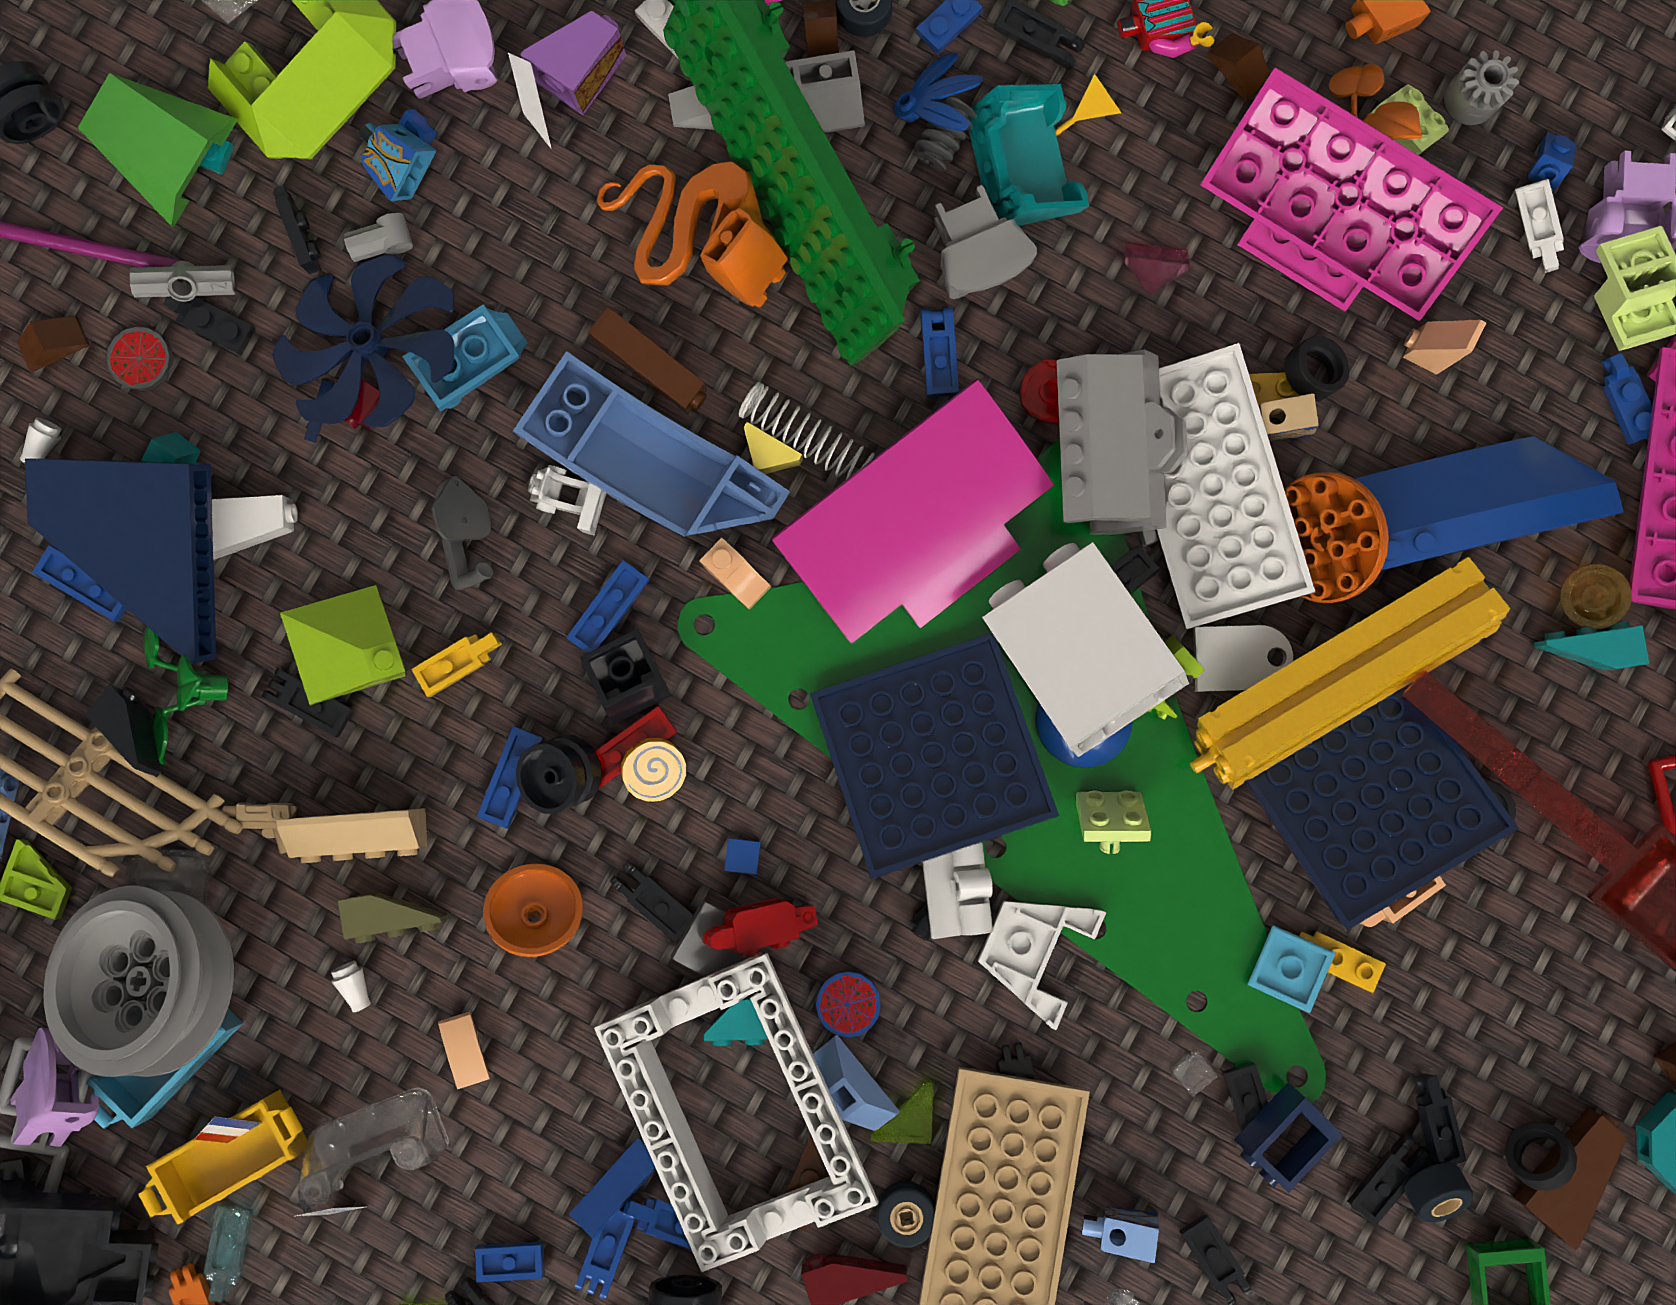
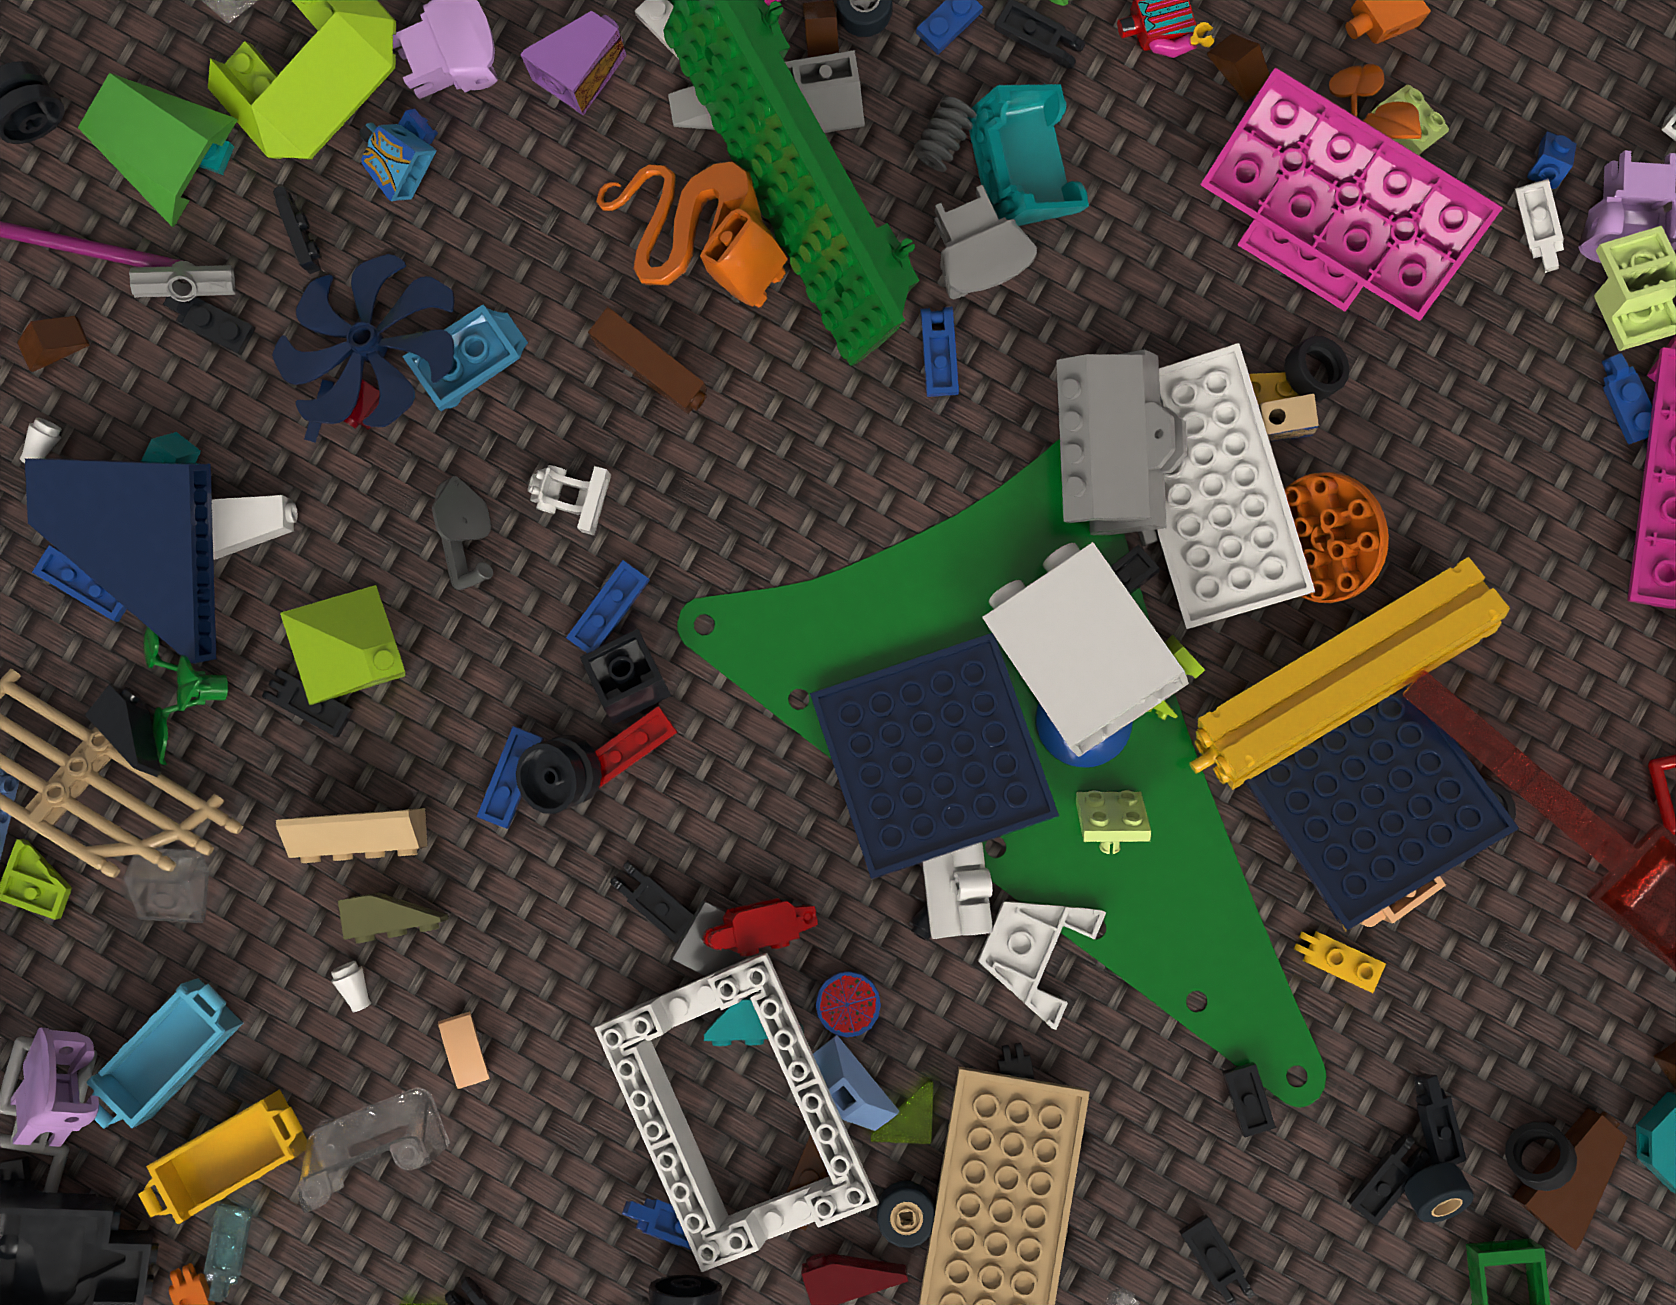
light grey wheel [43,886,234,1077] -> none
tile [106,327,174,391] -> none
sticker [194,1116,261,1143] -> none
tan piece [222,802,297,854] -> none
white sticker [296,1207,365,1216] -> none
light grey piece [344,213,413,262] -> none
yellow hinge [411,632,502,697] -> none
blue plate [475,1241,545,1282] -> none
orange dish [483,864,583,957] -> none
white sticker [508,53,551,148] -> none
medium blue slope [512,351,790,537] -> none
blue tile [569,1138,656,1239] -> none
blue hinge [575,1207,635,1300] -> none
yellow tile [621,738,686,802] -> none
light nougat arch [699,537,771,610] -> none
blue tile [724,838,761,875] -> none
white piece [738,381,875,480] -> none
light yellow slope [744,422,803,474] -> none
dark pink slope [771,379,1054,643] -> none
blue plant [894,52,983,131] -> none
red tile [1019,359,1059,424] -> none
yellow piece [1055,74,1121,136] -> none
light blue torso [1082,1206,1159,1263] -> none
clear pink slope [1124,242,1190,294] -> none
clear tile [1170,1049,1218,1097] -> none
white tile [1193,625,1293,692] -> none
dark blue window [1234,1082,1343,1193] -> none
medium azure tile [1247,925,1336,1013] -> none
blue slope [1355,436,1624,571] -> none
light nougat slope [1403,320,1486,375] -> none
light grey gear [1444,50,1519,125] -> none
teal slope [1533,621,1650,670] -> none
clear yellow cone [1560,564,1632,629] -> none

